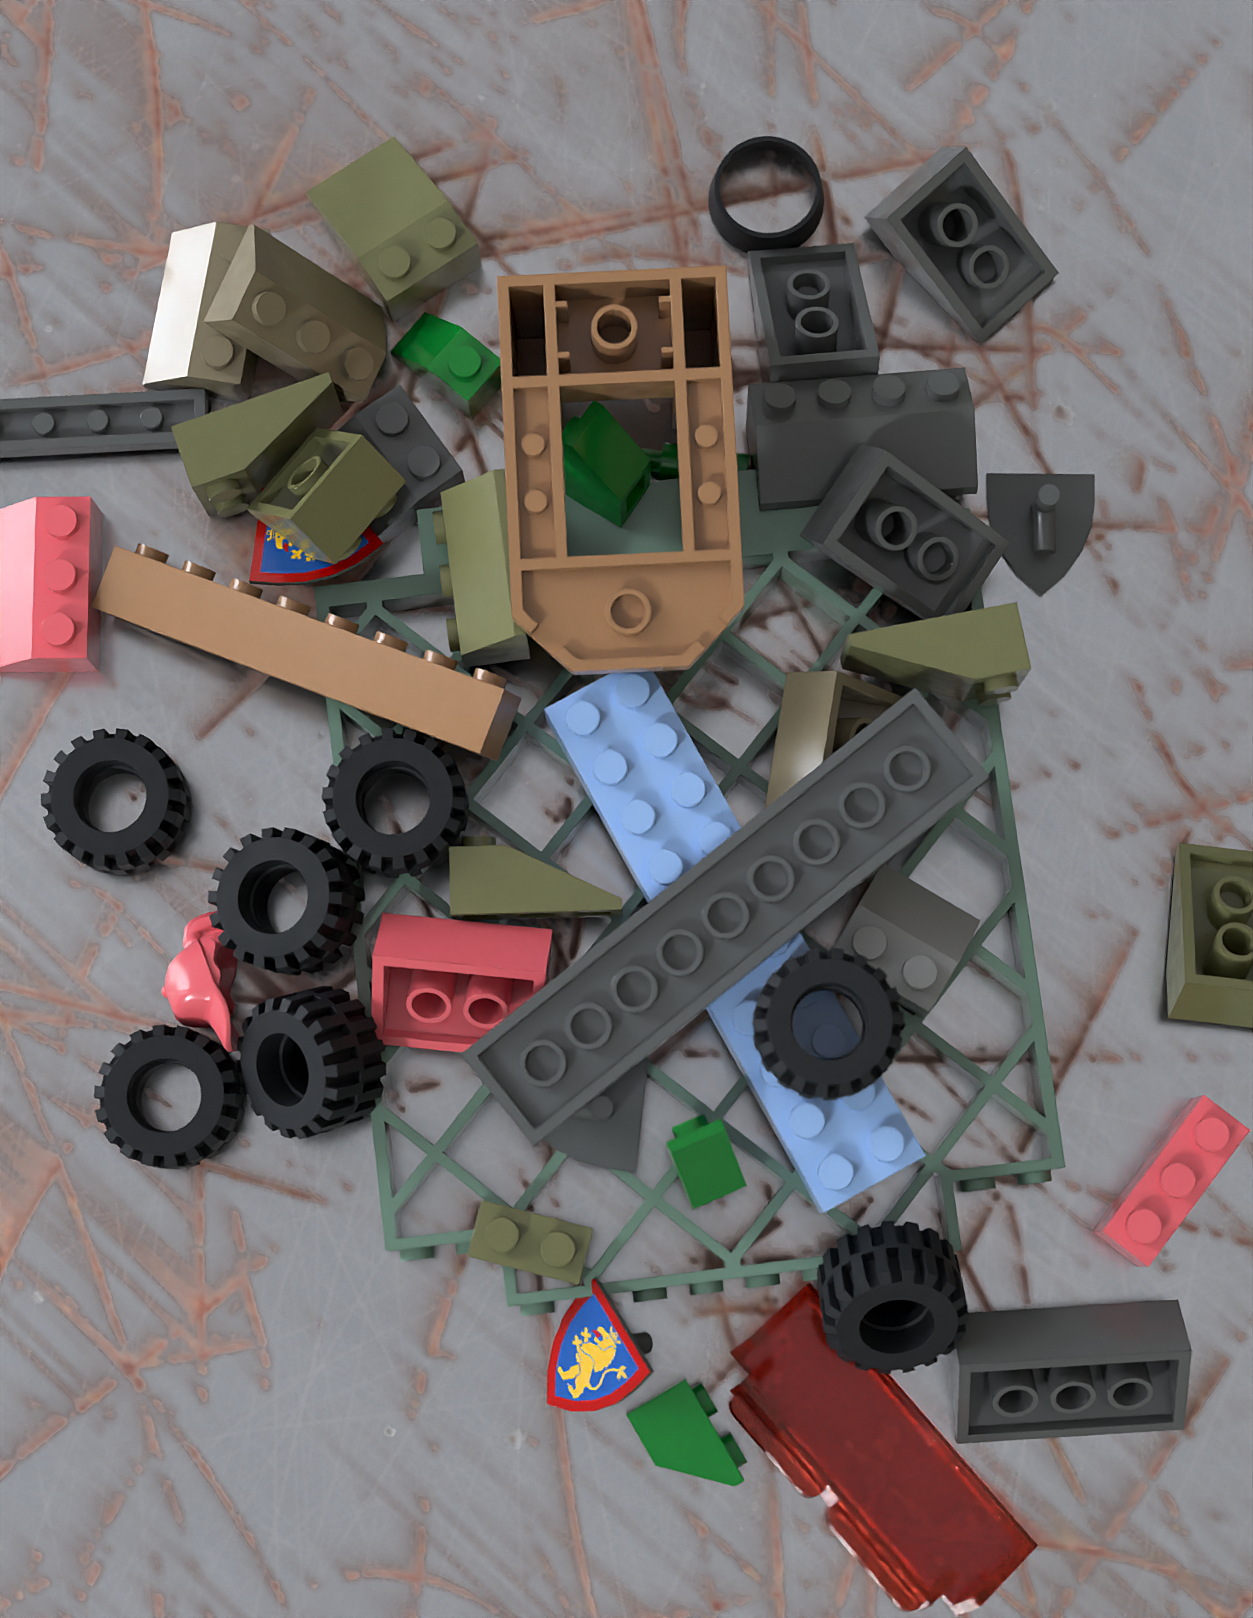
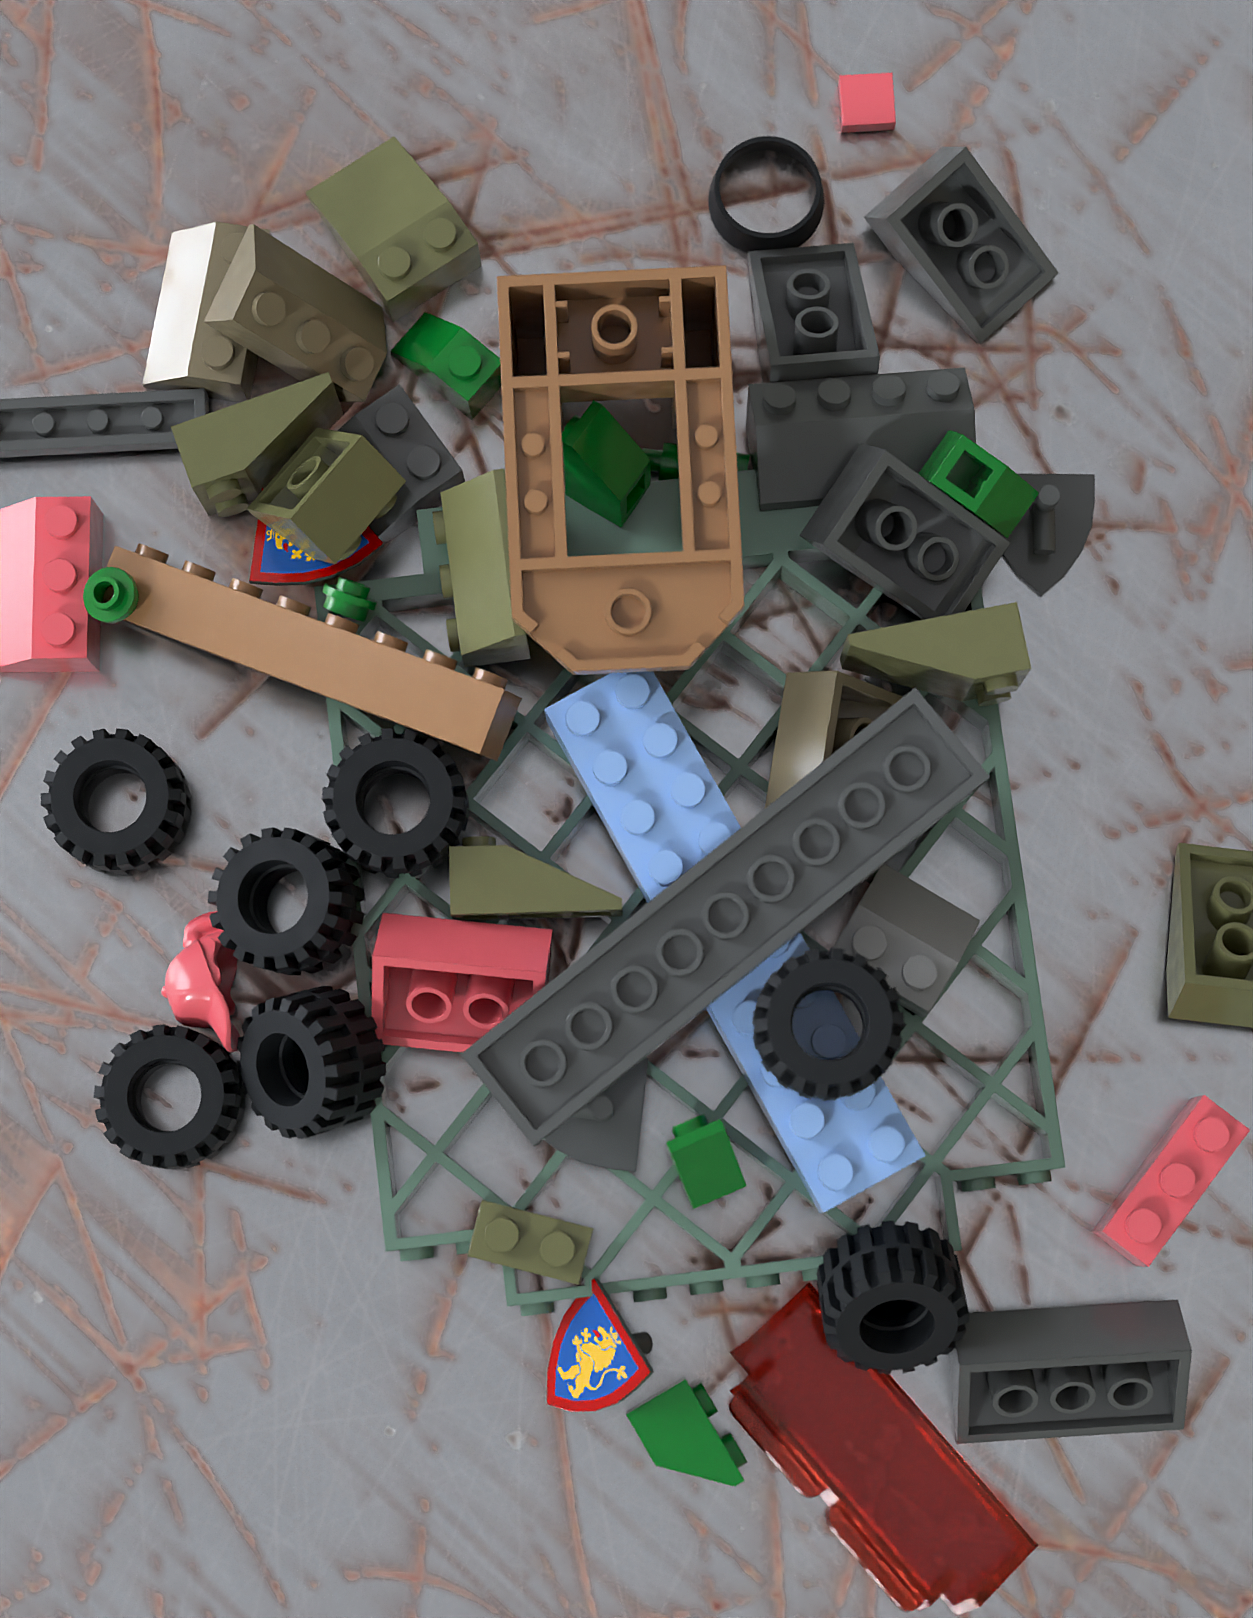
none -> green plate [83,567,139,623]
none -> green plate [322,577,378,622]
none -> coral tile [838,73,896,133]
none -> green slope [919,430,1039,539]

